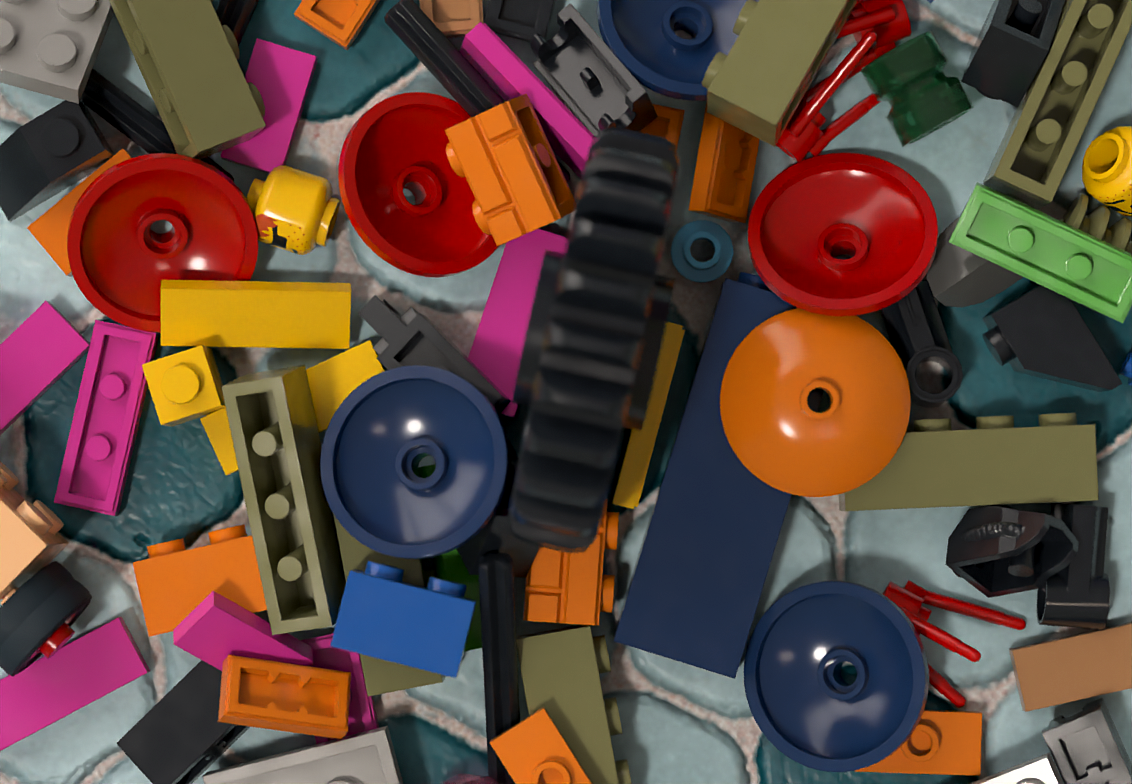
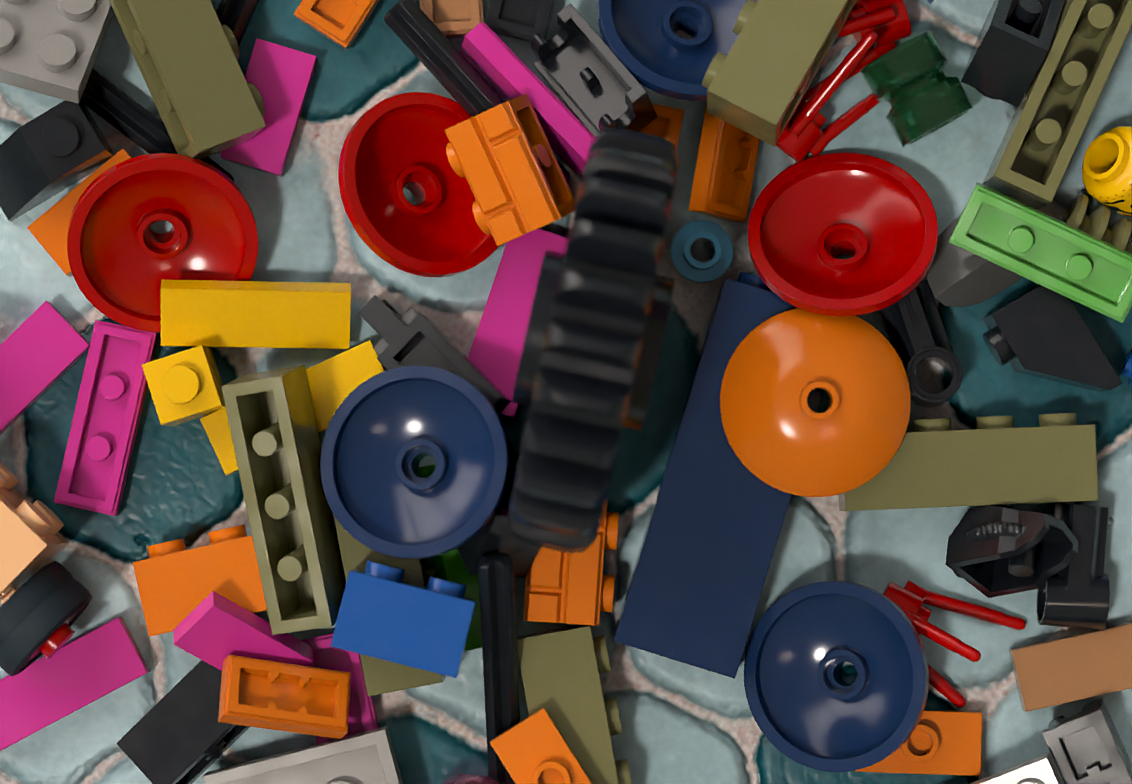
yellow head [246,165,341,255] -> none
yellow tile [612,322,685,509] -> none

